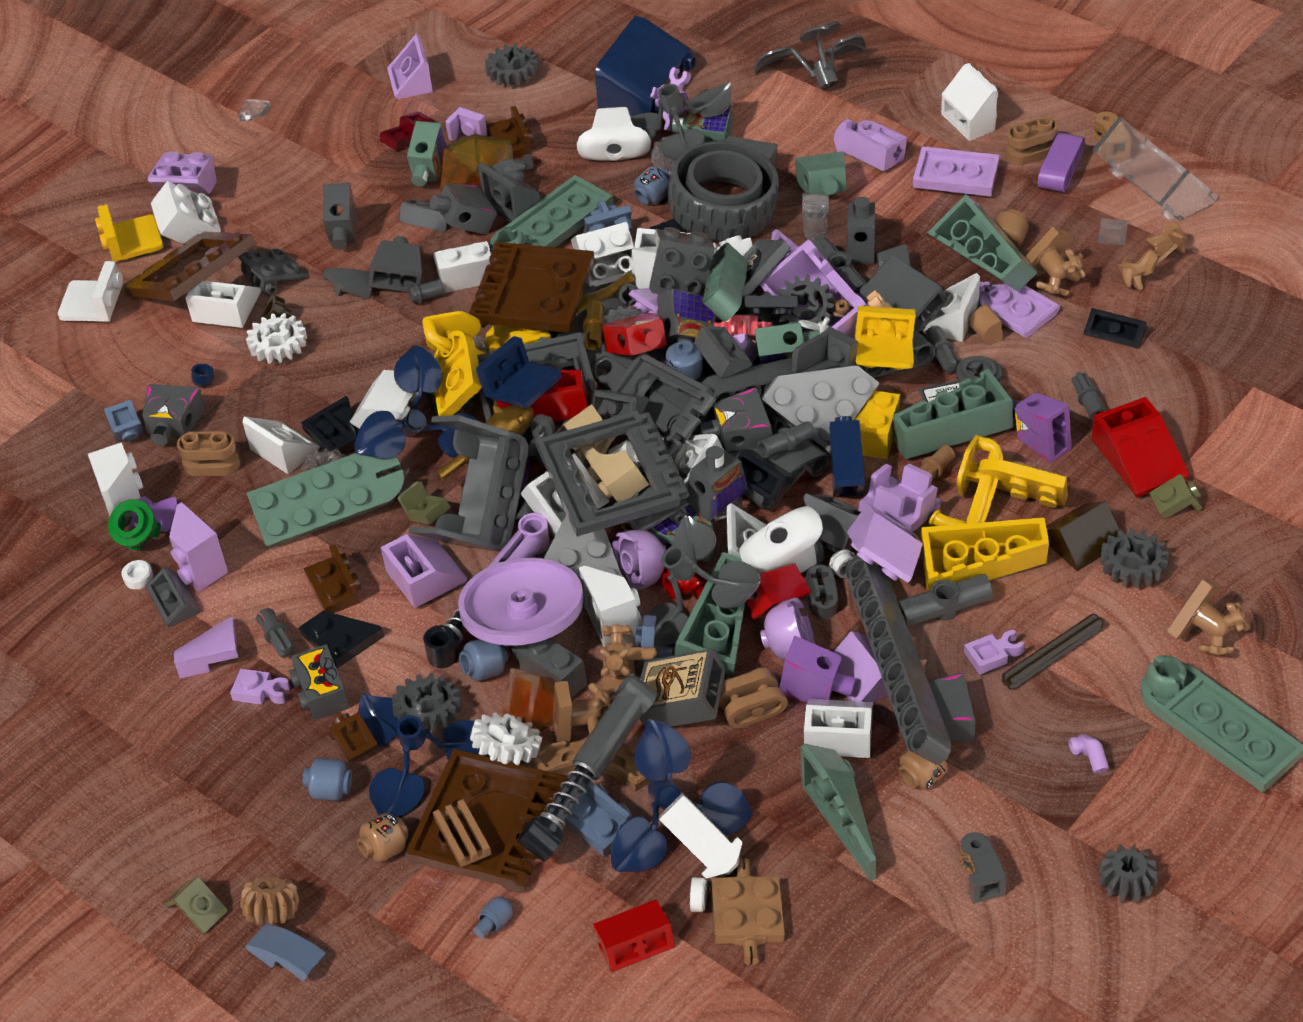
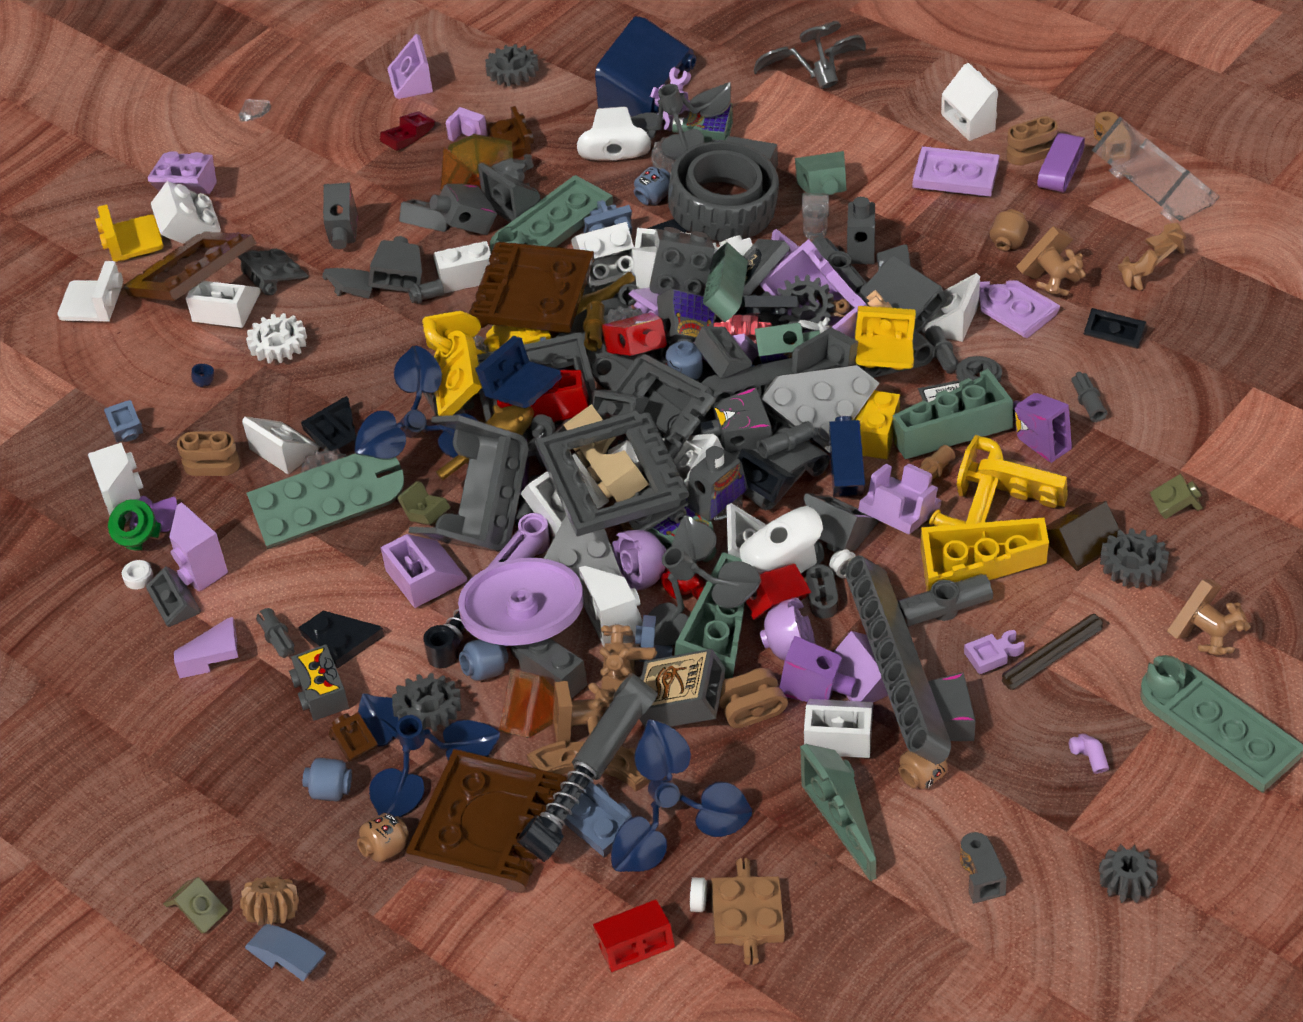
dark grey torso [143,384,205,446] -> none
lavender plate [230,669,291,705] -> none
dark brown tile [263,295,291,320] -> none
reddish brown bracket [304,544,362,613] -> none
white slope [350,370,417,429] -> none
sand green torso [407,121,449,186] -> none
medium nougat tile [433,799,491,868] -> none
white gear [470,713,542,765] -> none
sand blue cylinder [473,897,513,938] -> none
white piece [659,793,742,879] -> none
lavender piece [834,119,907,172] -> none
lavender slope [847,503,923,583] -> none
sand green wedge [928,194,1038,292] -> none
medium nougat brick [969,304,1003,345] -> none
red slope [1091,396,1190,498] -> none
clear tile [1098,218,1128,245] -> none

